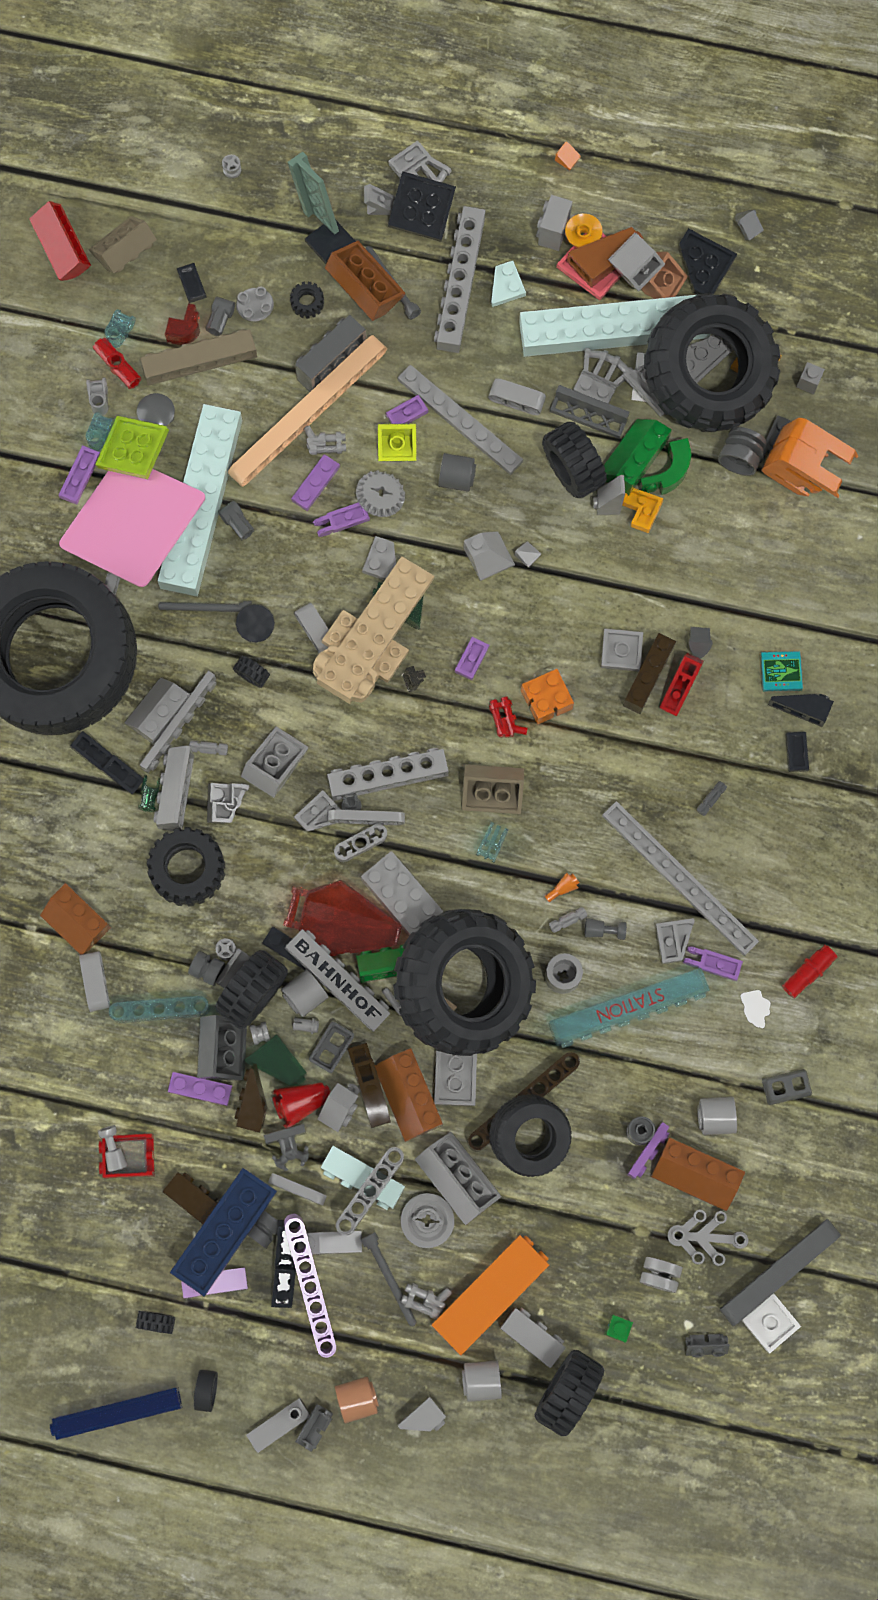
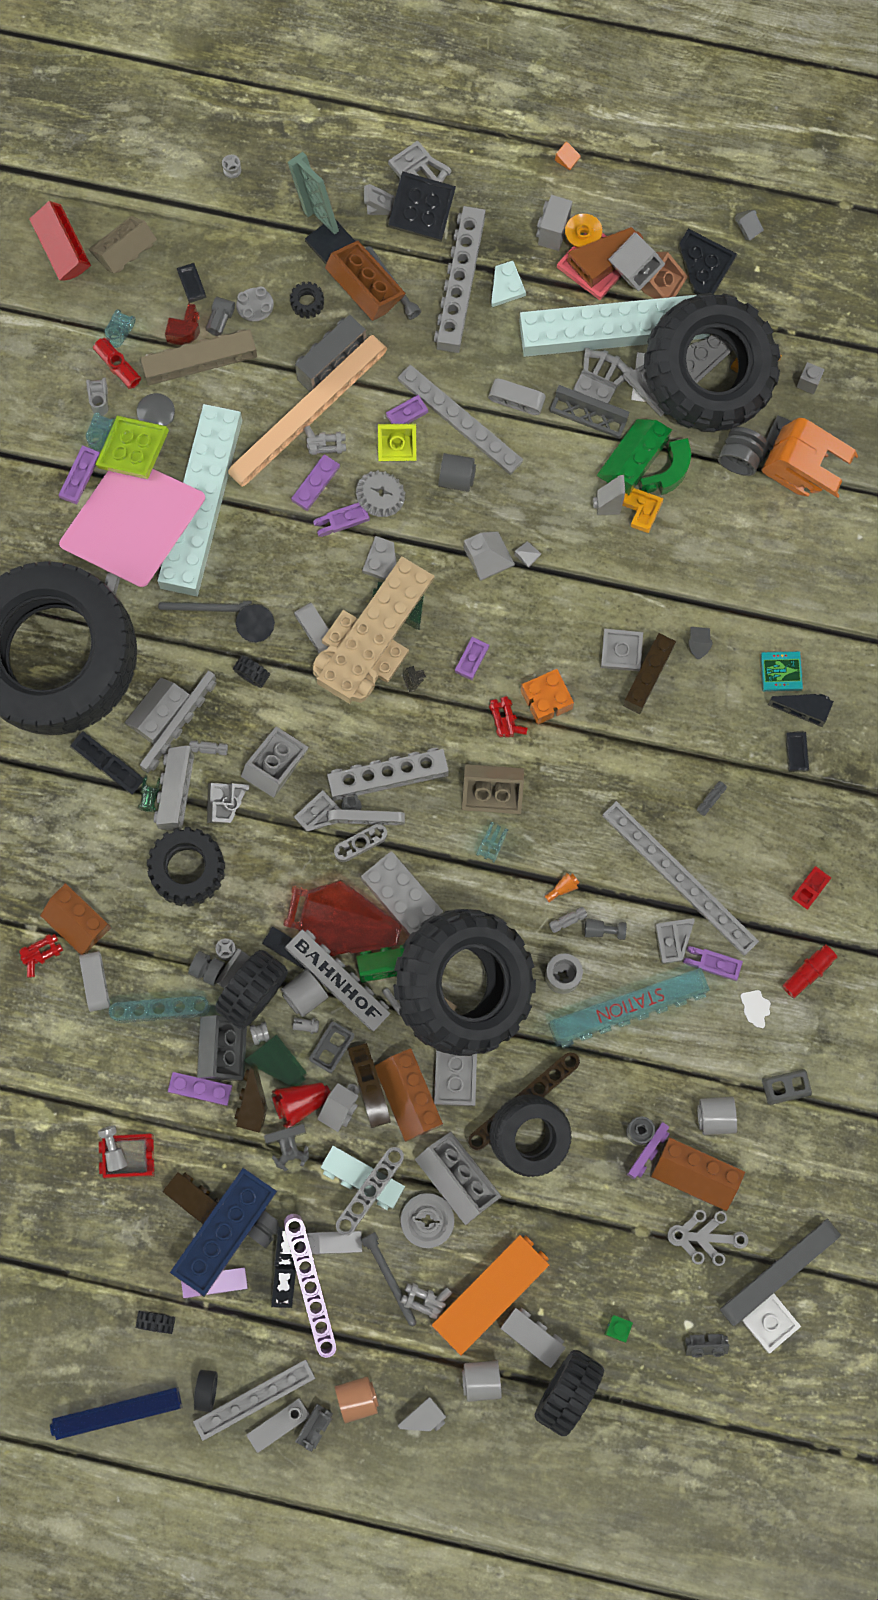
dark grey piece [218,500,254,541] -> none
light grey beam [268,1173,327,1206] -> none
black tyre [542,422,607,498] -> none
light grey wheel [639,1257,683,1293] -> none
red slope [659,653,704,716] -> none
none -> red piece [19,934,64,978]
none -> light grey plate [193,1360,316,1441]
none -> red slope [792,866,831,910]

